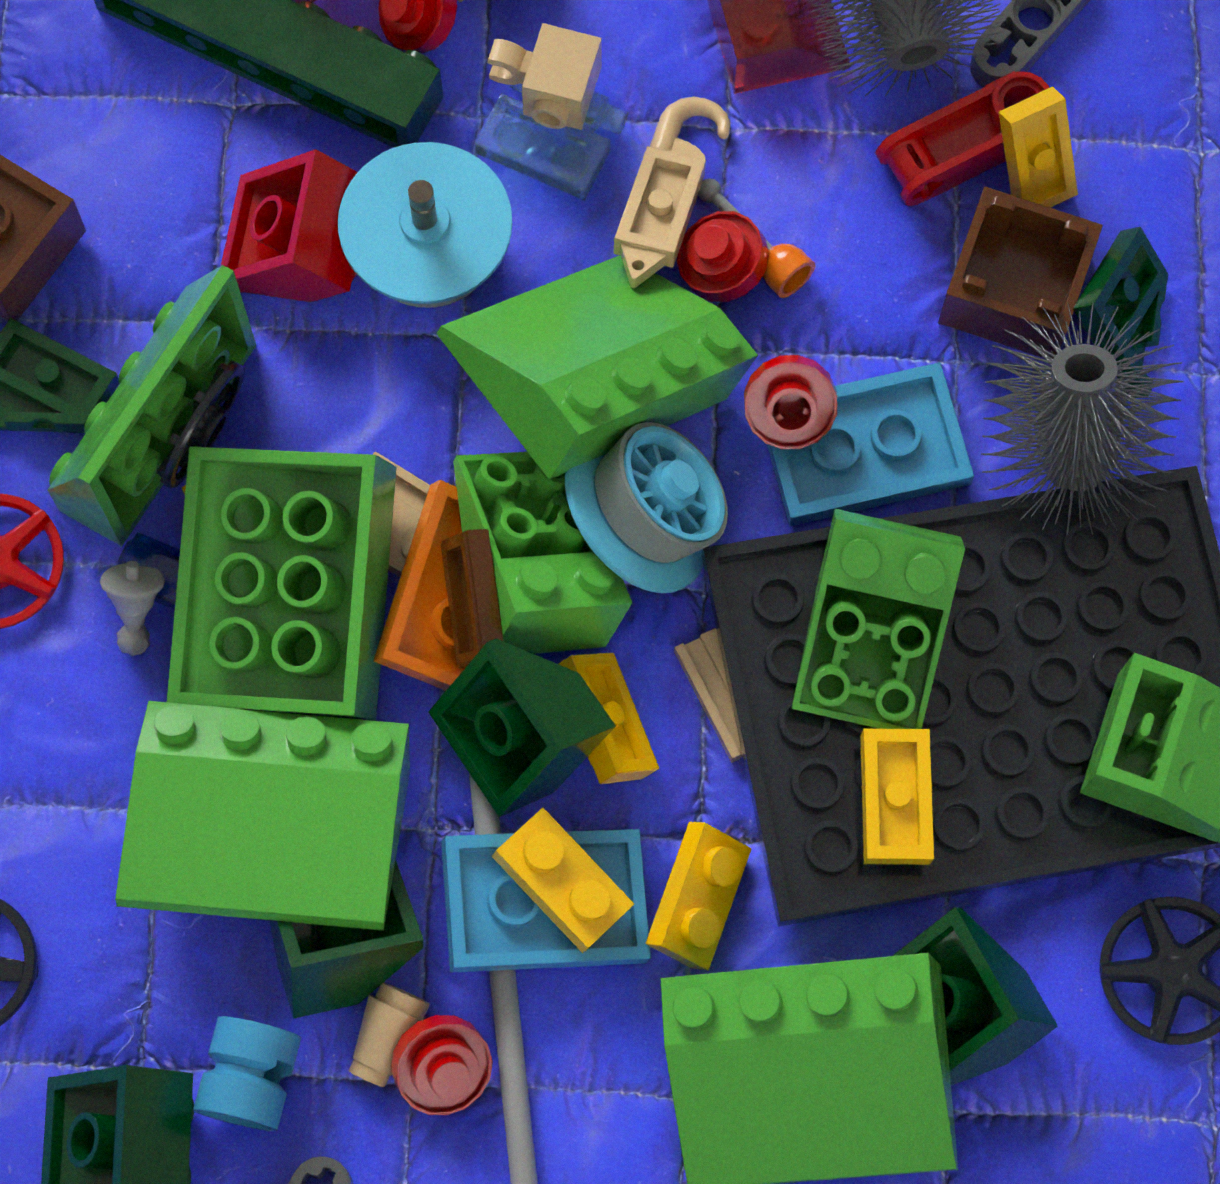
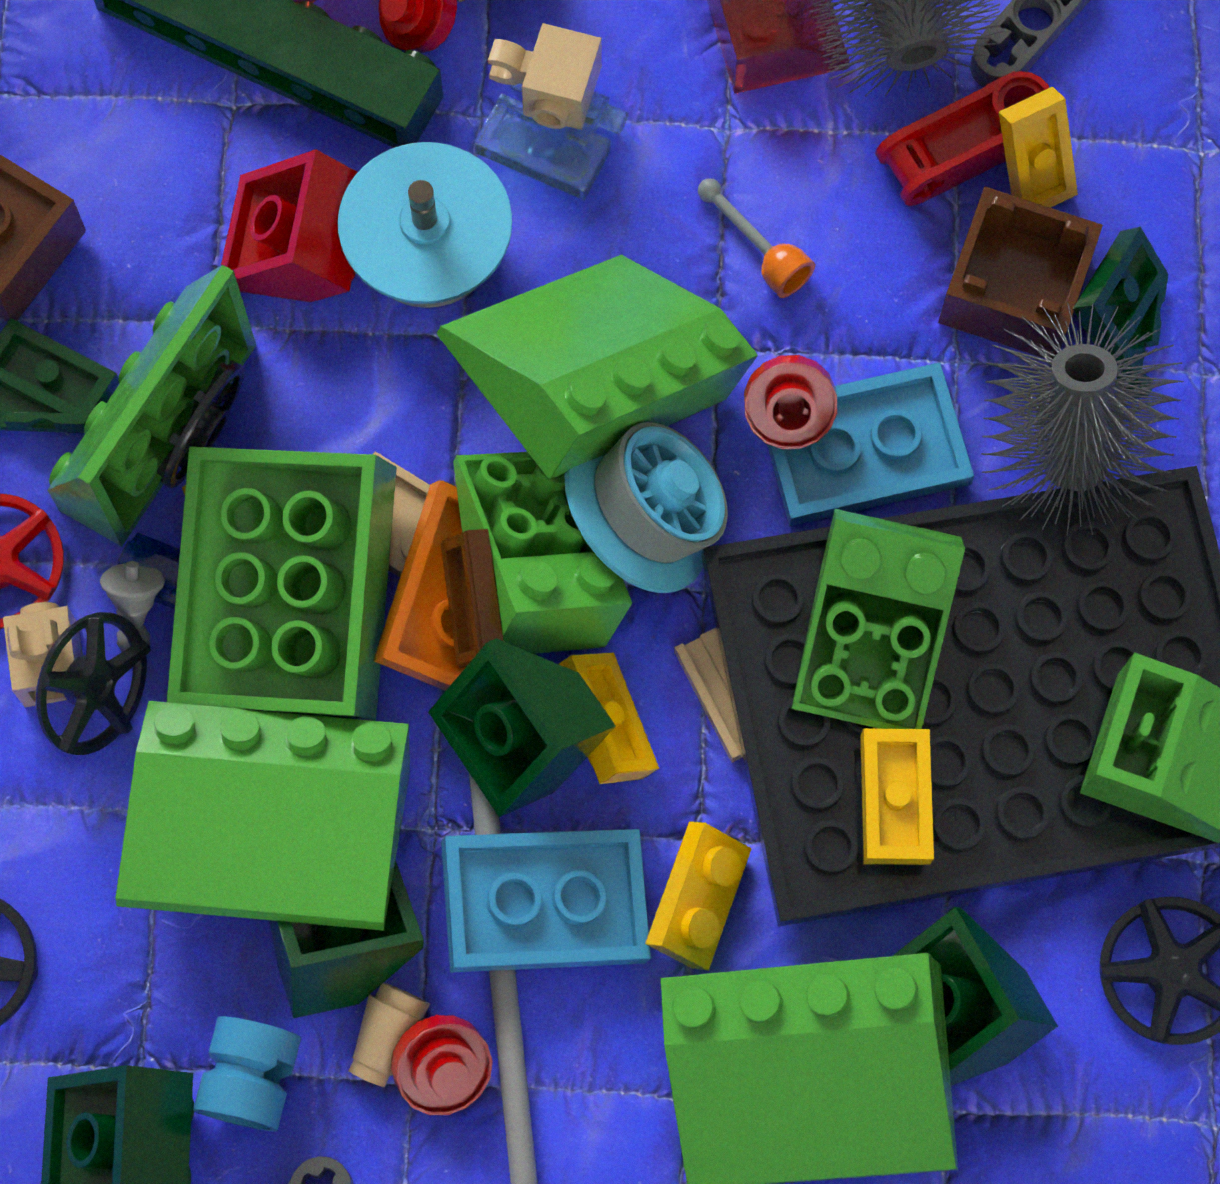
yellow plate [491,807,634,953] -> none
tan plate [614,97,731,288] -> none
red plate [677,211,769,302] -> none
none -> tan brick [3,602,83,708]
none -> black wheel [36,612,151,755]

